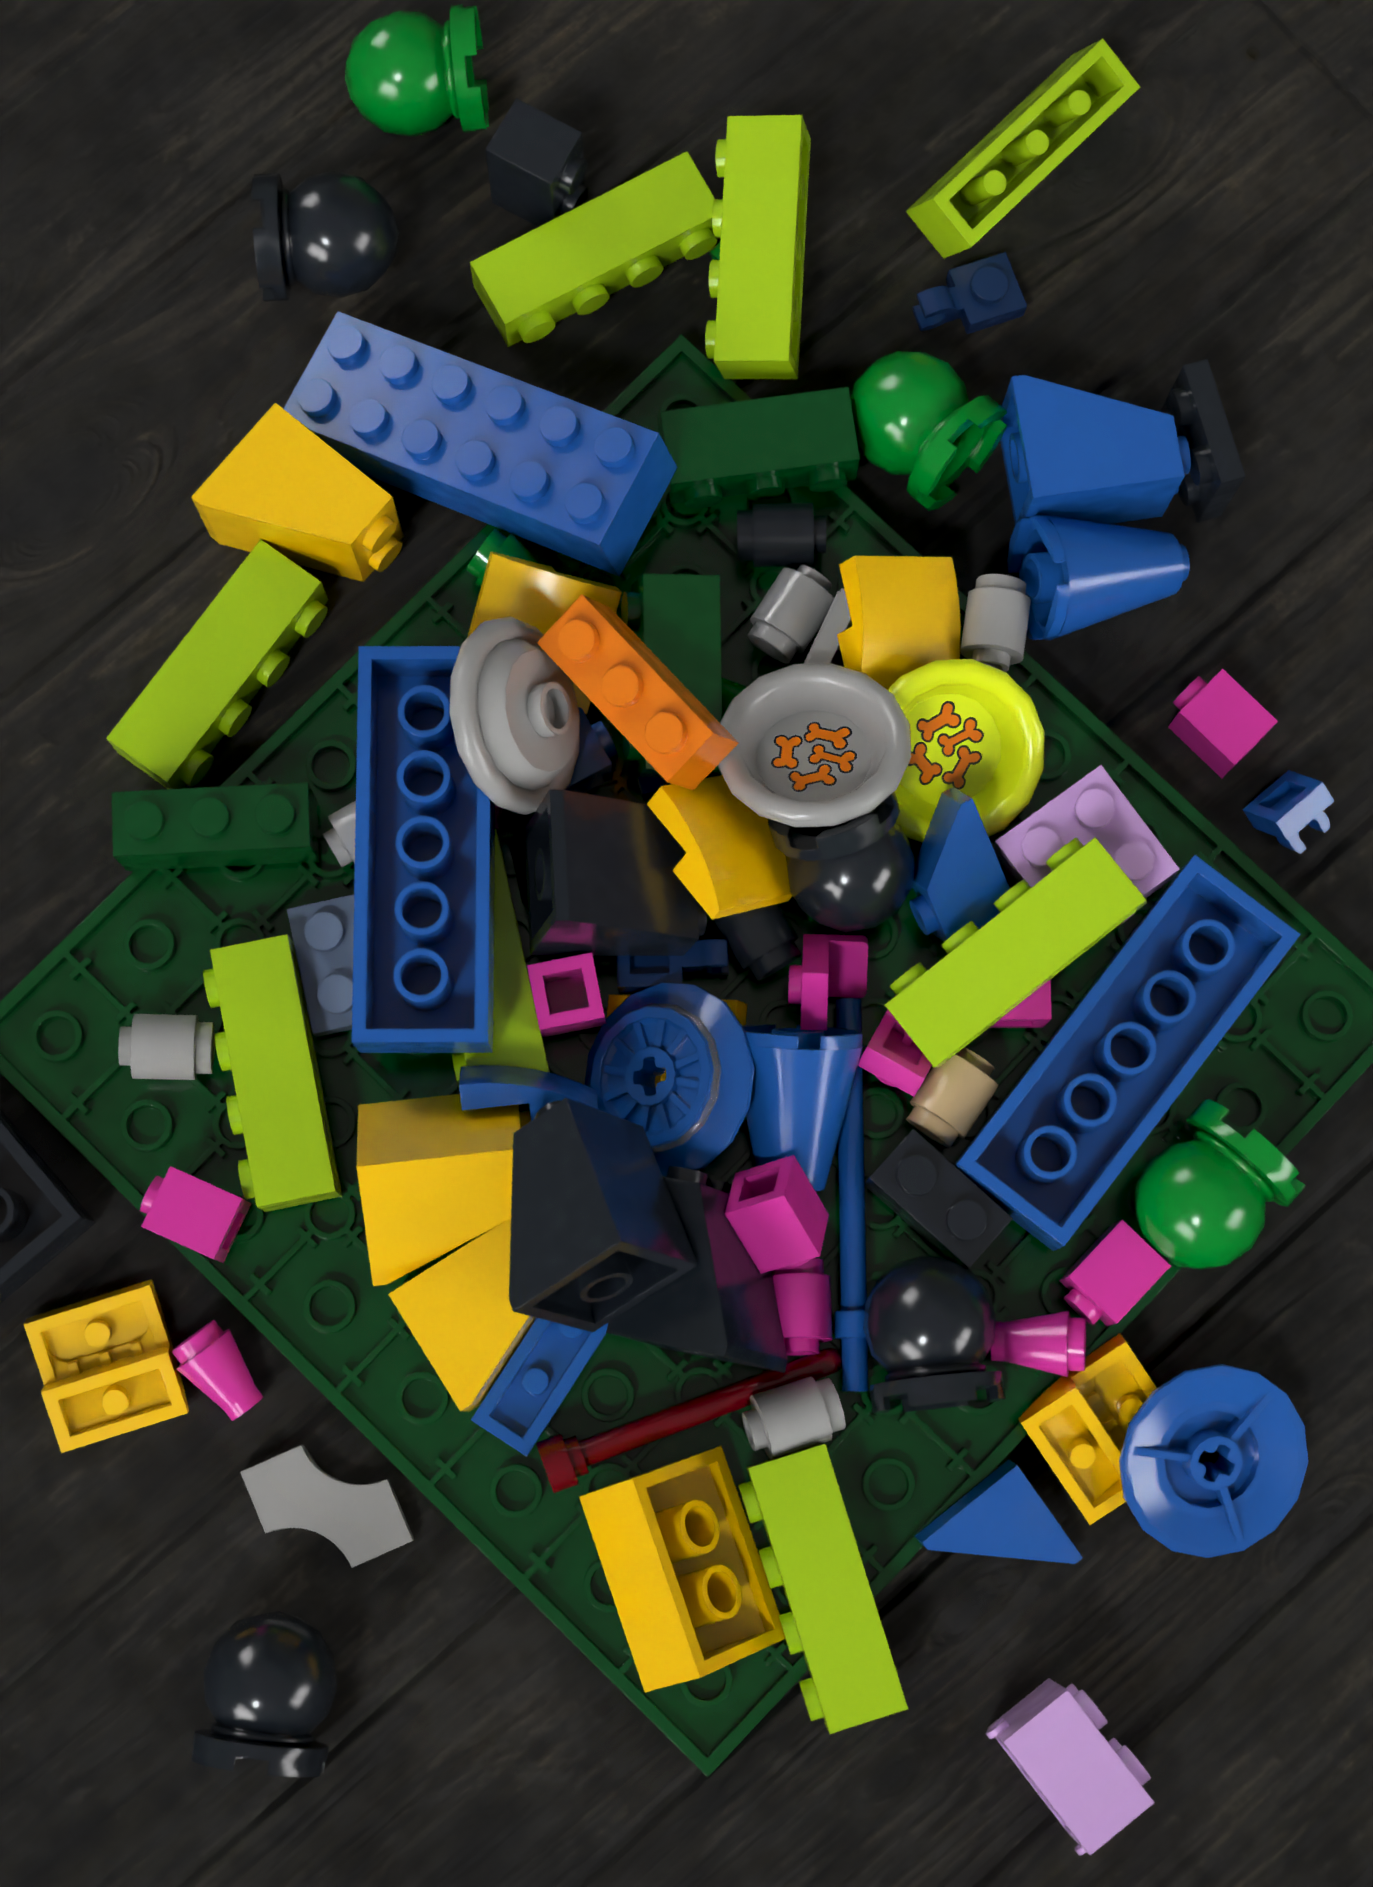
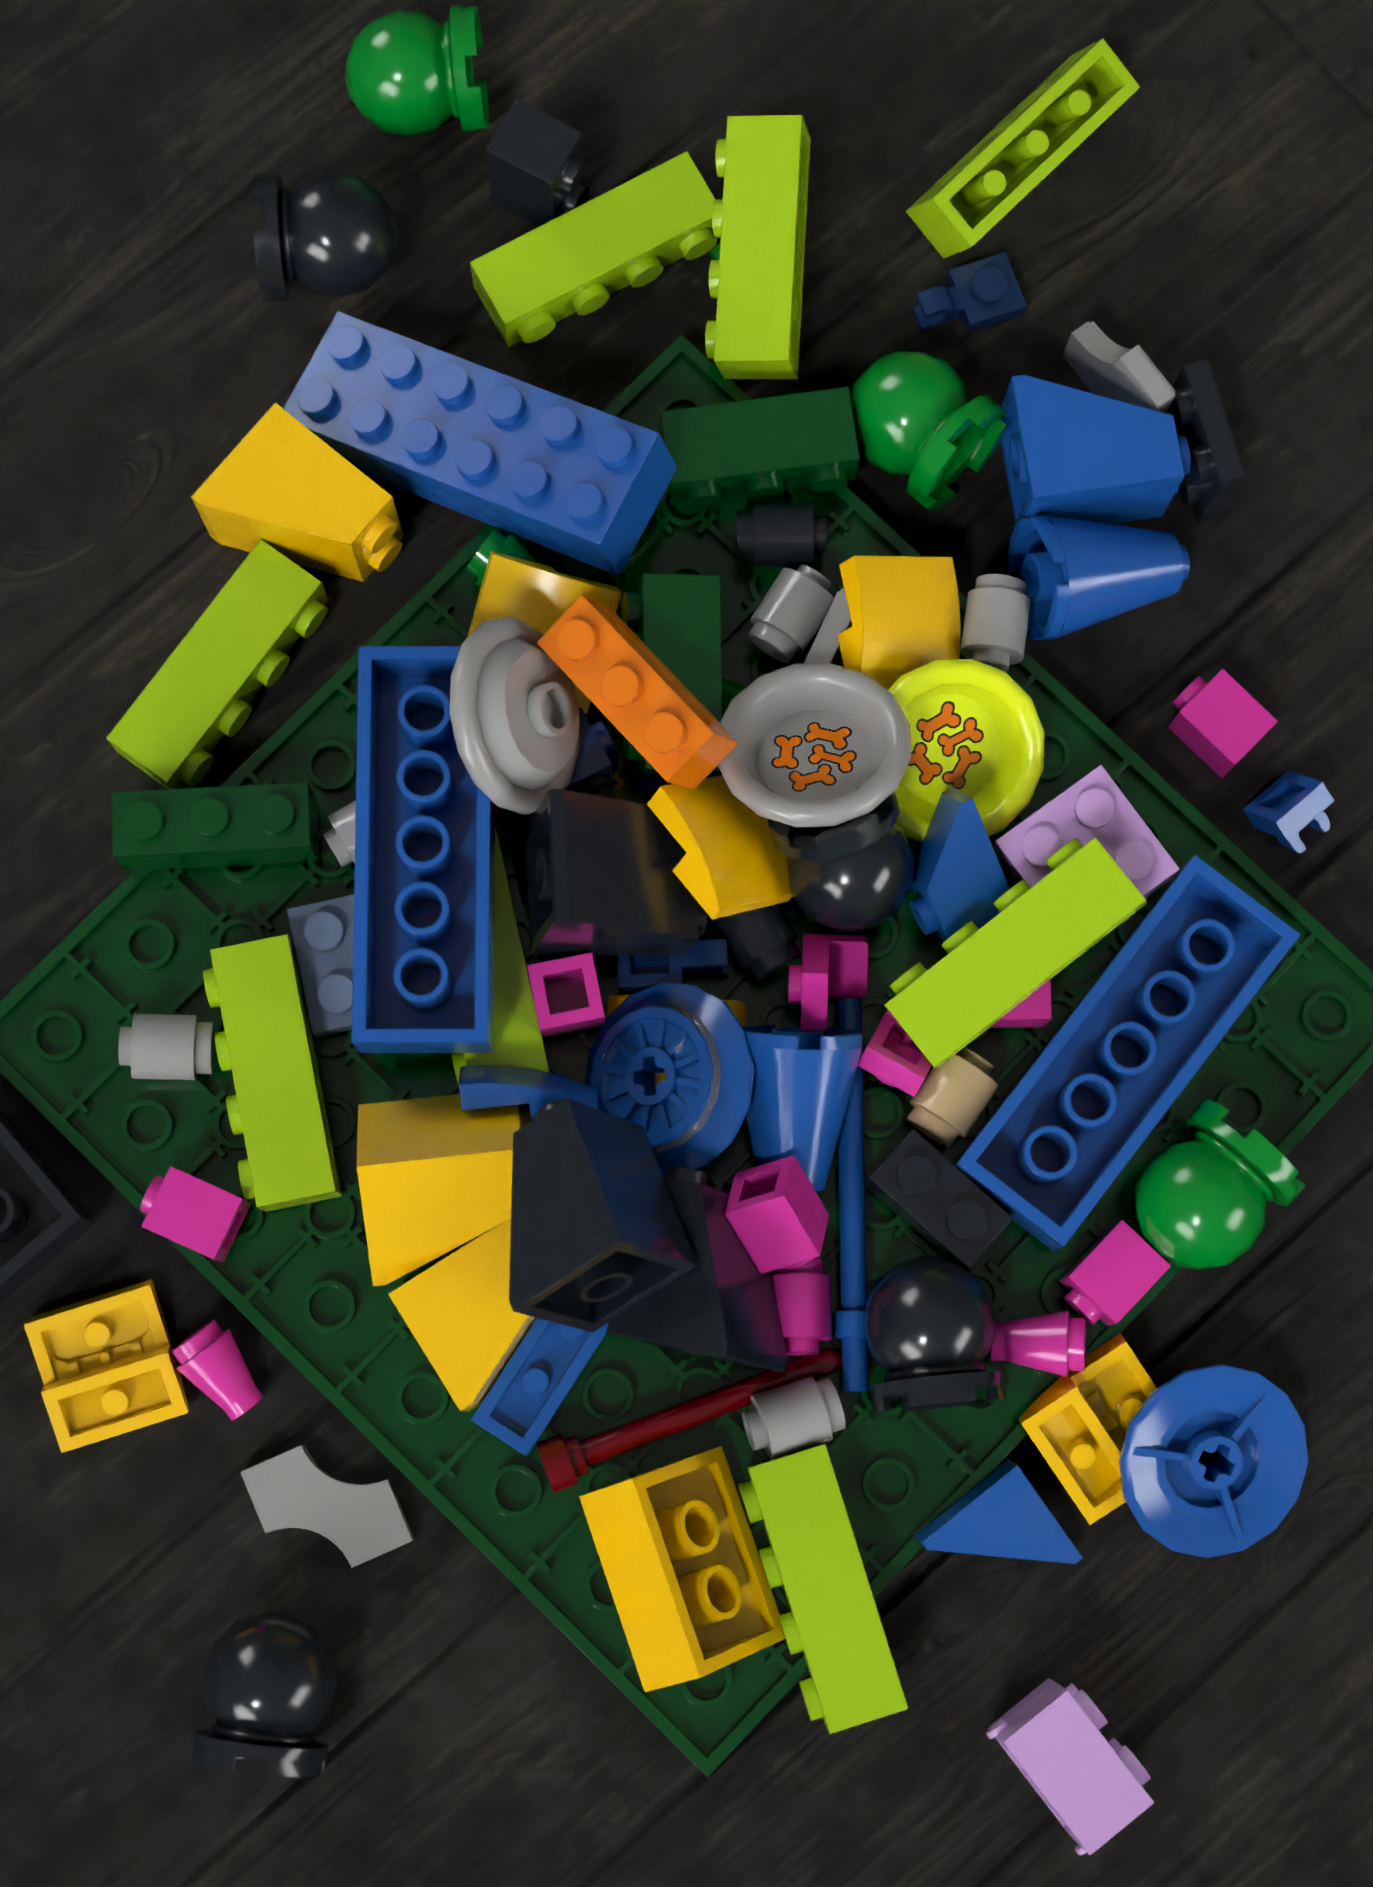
none -> light grey tile [1063,321,1176,413]

